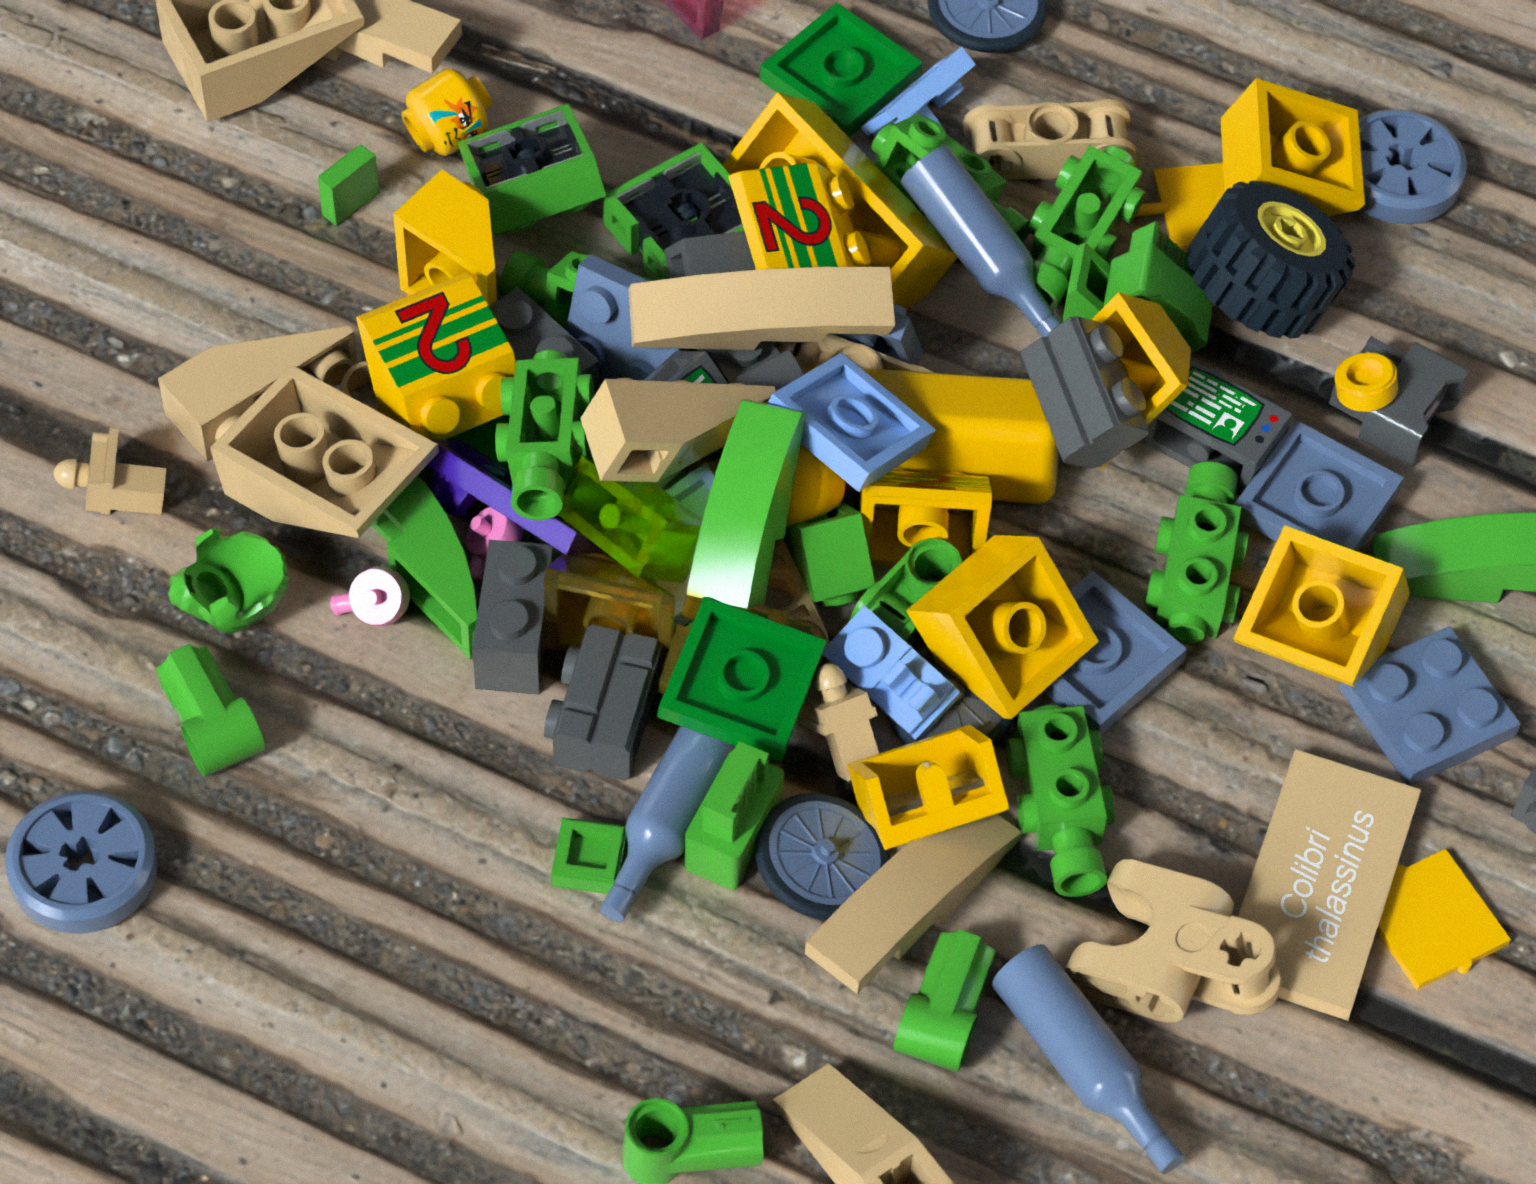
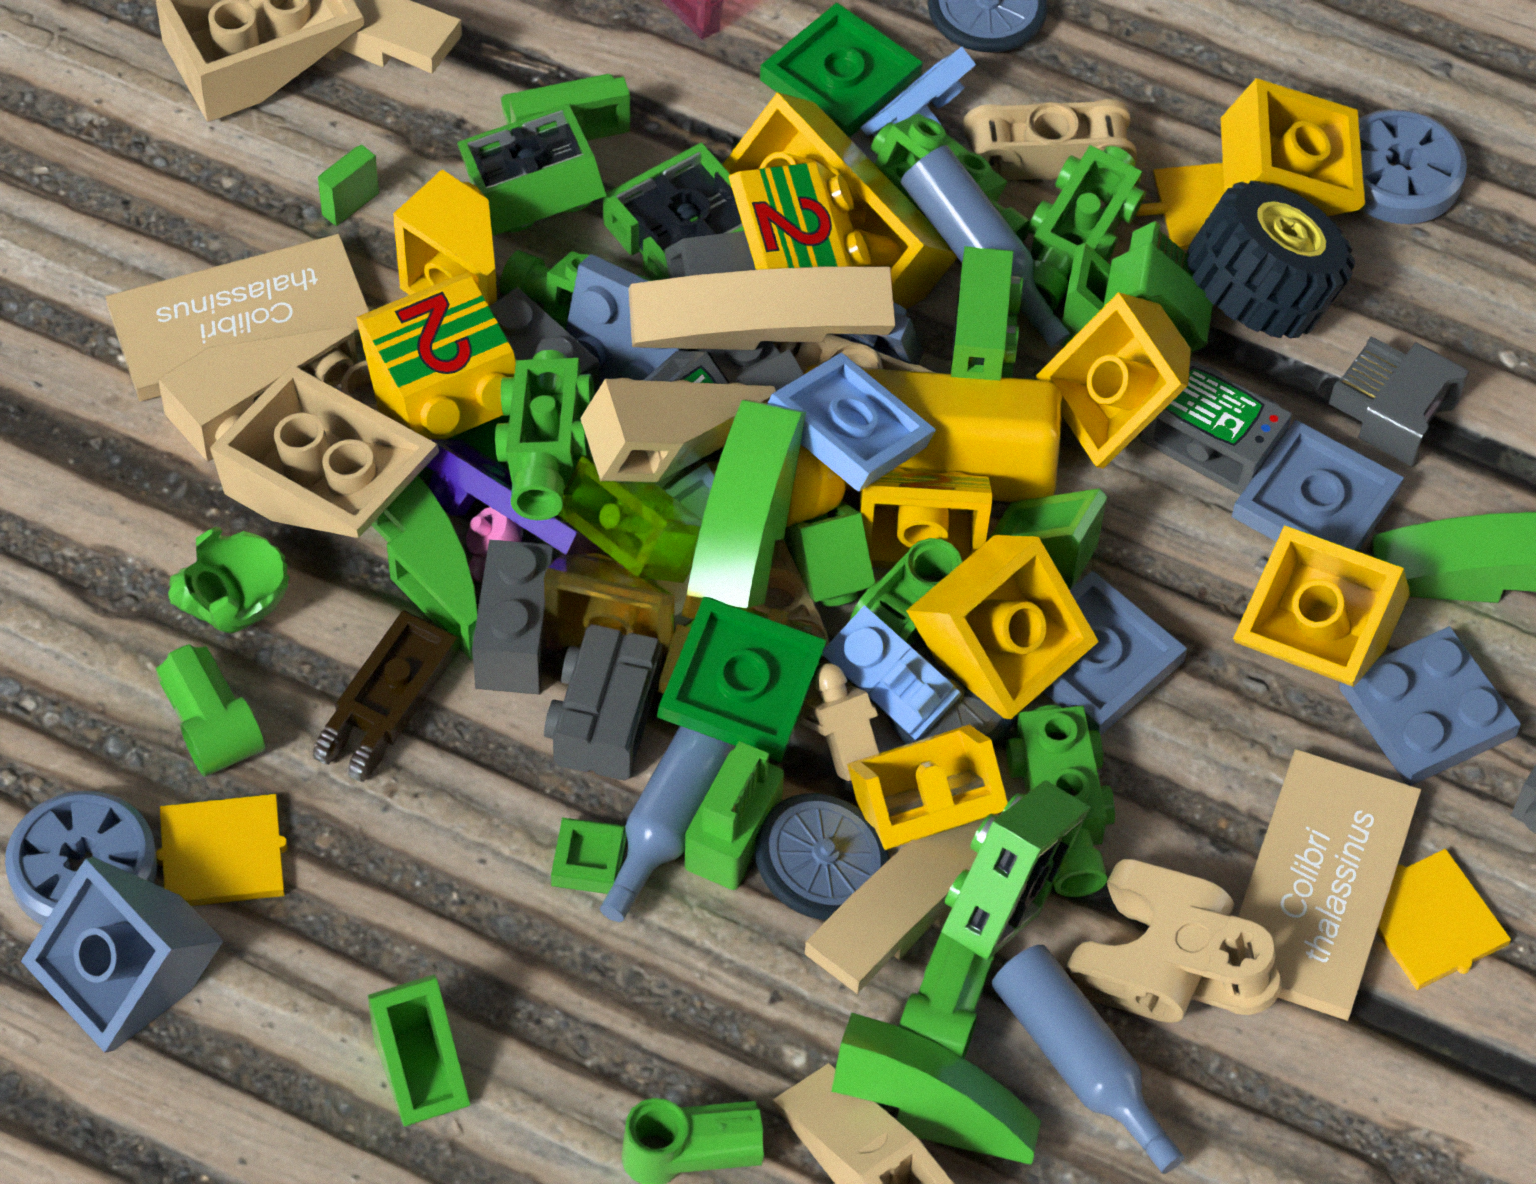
tan piece [53,428,166,515] -> none
piece [330,566,410,626] -> none
yellow head [401,68,493,156] -> none
dark grey brick [1020,316,1149,469] -> none
bright green brick [1145,462,1249,644] -> none
yellow tile [1334,353,1399,412] -> none
none -> sand blue slope [21,857,223,1053]
none -> tan tile [105,234,369,402]
none -> yellow piece [156,794,287,906]
none -> dark brown hinge [312,610,460,782]
none -> bright green slope [367,974,471,1127]
none -> bright green panel [501,74,630,141]
none -> bright green slope [831,1012,1041,1165]
none -> piece [941,780,1091,960]
none -> bright green piece [950,246,1023,381]
none -> bright green slope [988,488,1107,590]

